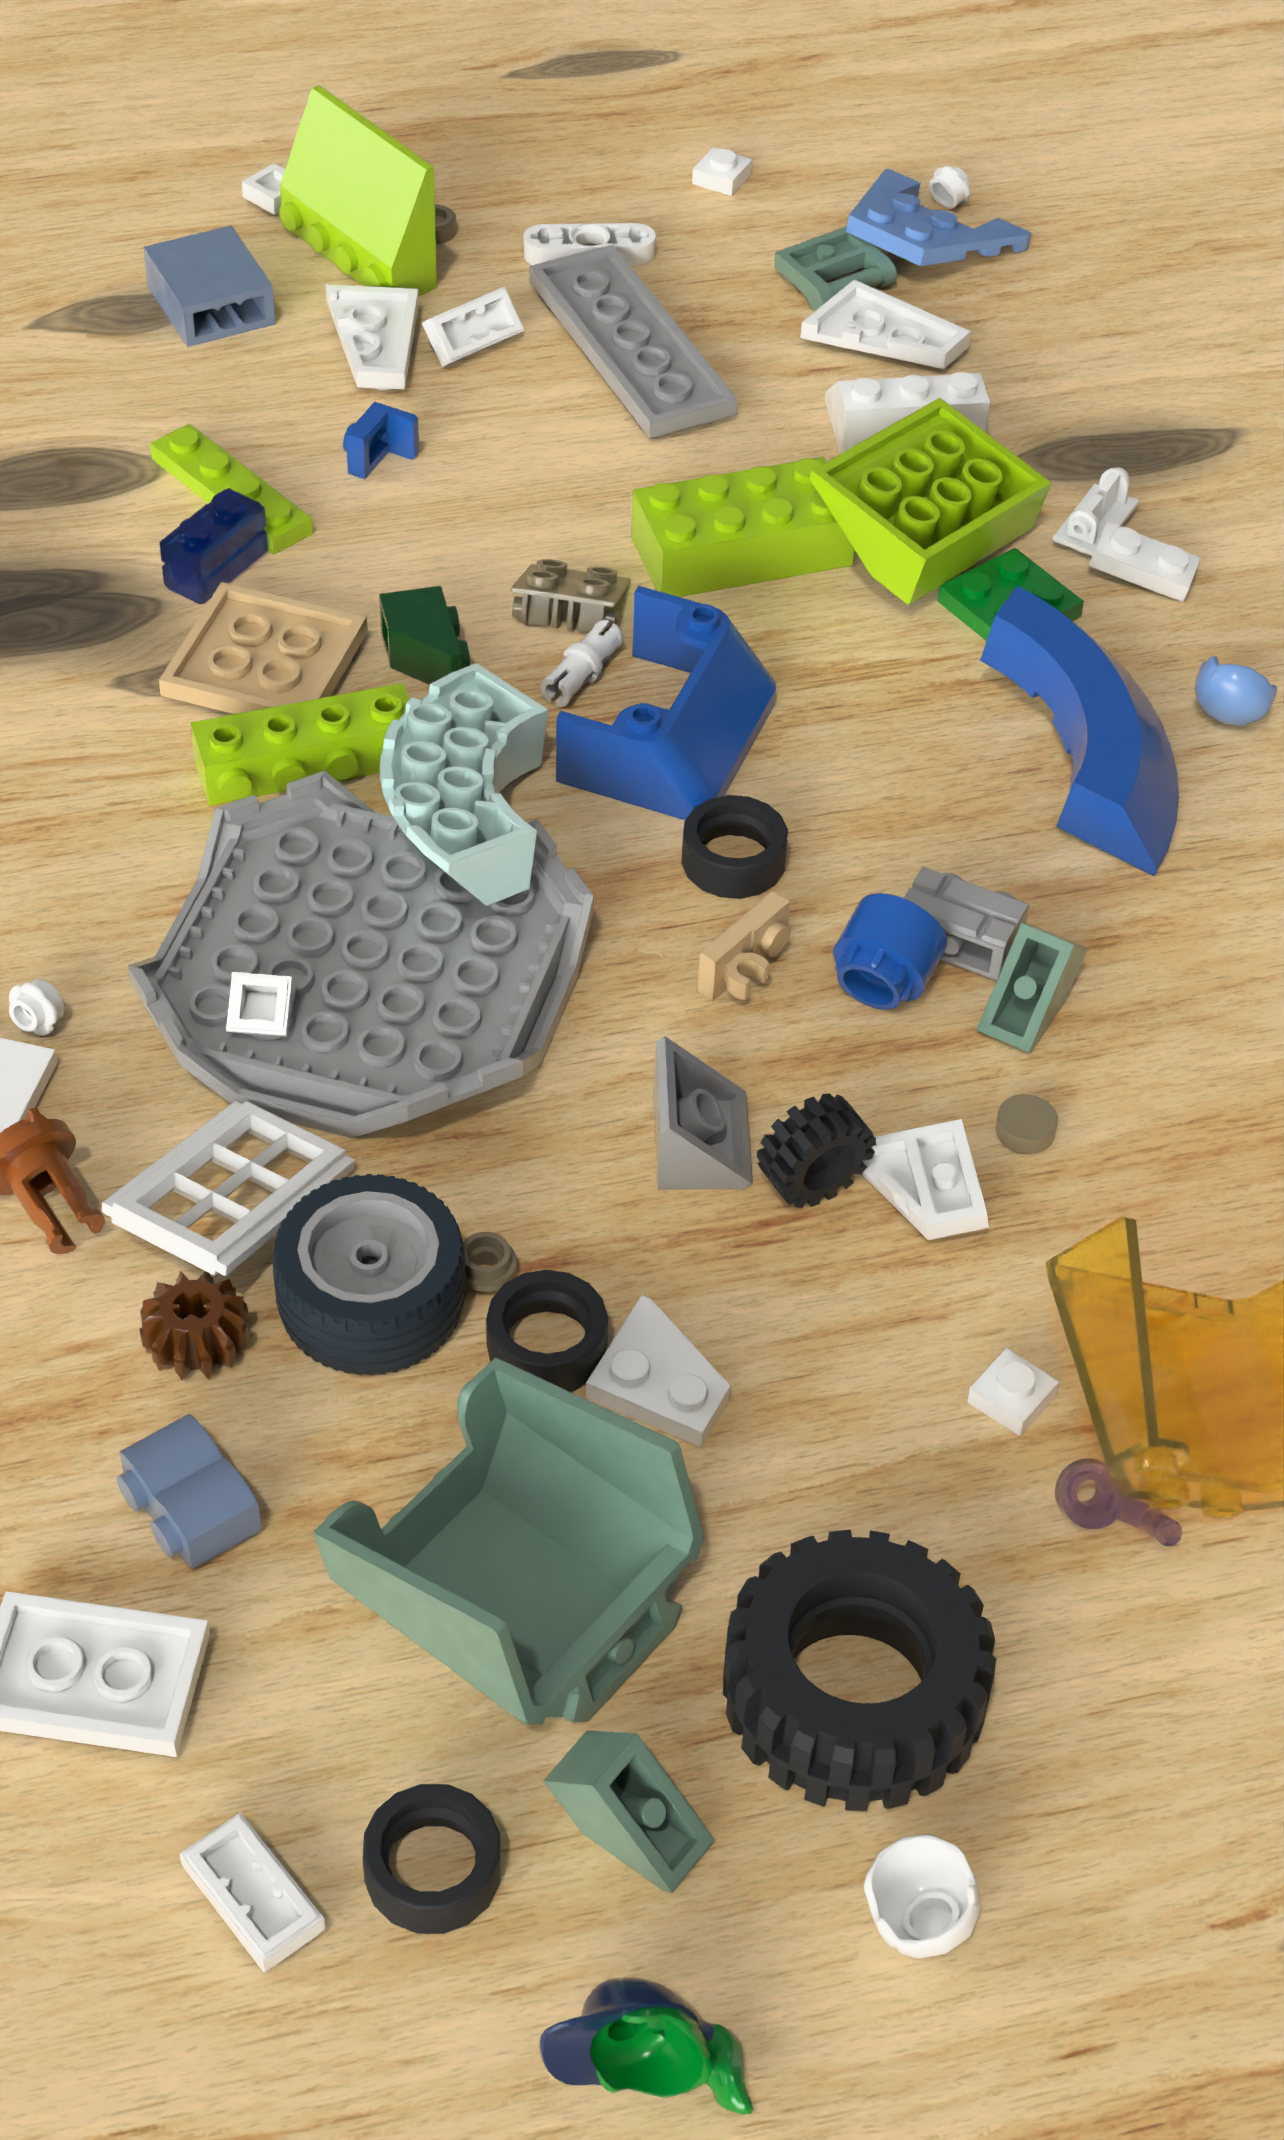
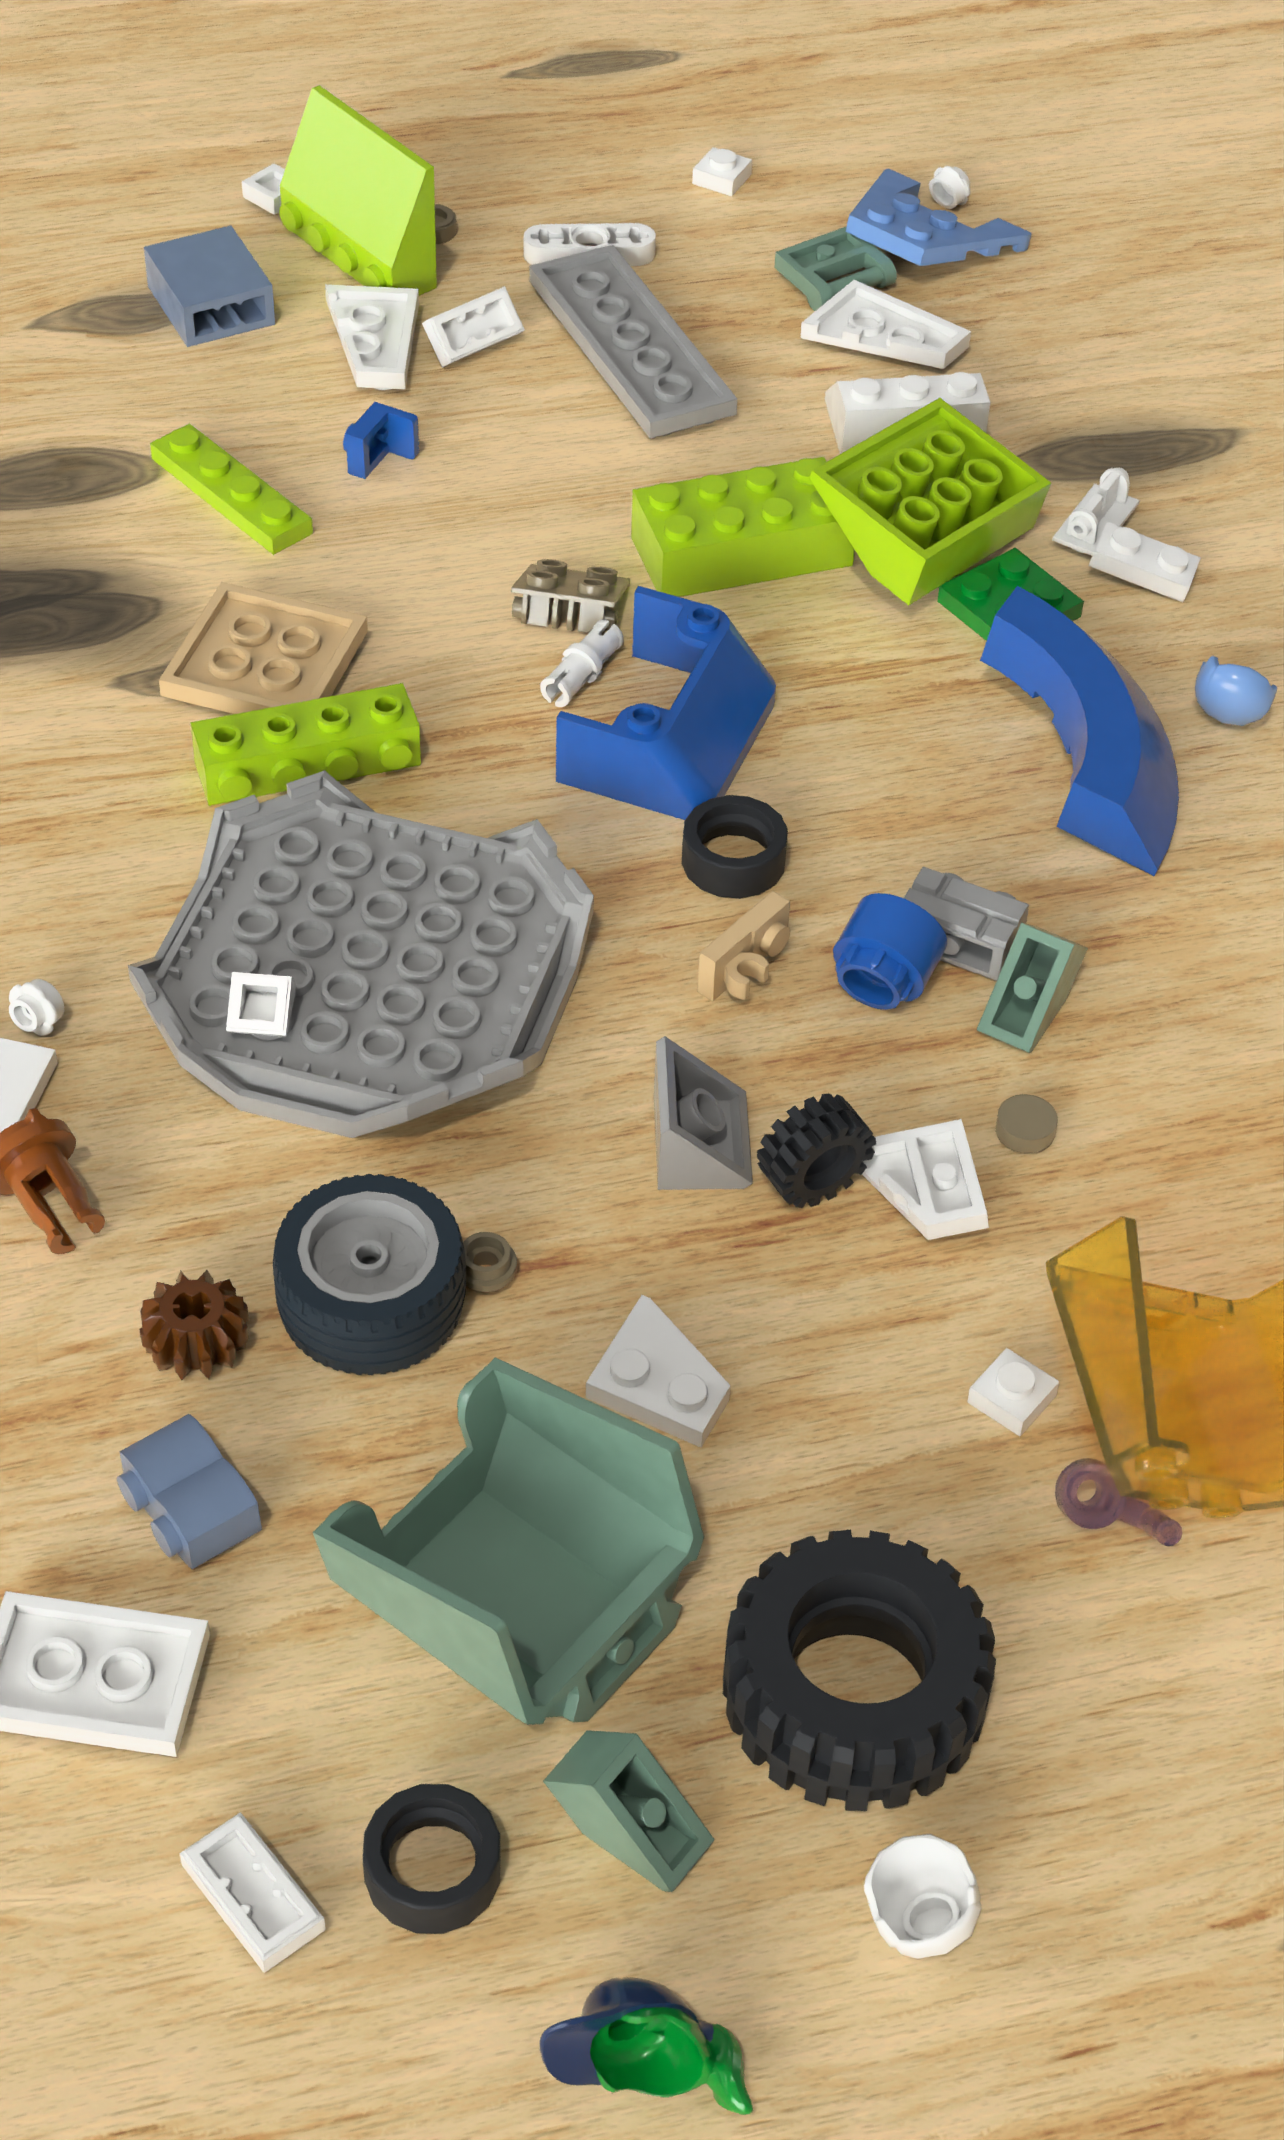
white piece [102,1101,355,1276] -> none
clear blue brick [159,488,268,605] -> none
dark green slope [379,586,470,685] -> none
light aqua brick [379,663,548,906] -> none
black tyre [486,1269,608,1392] -> none

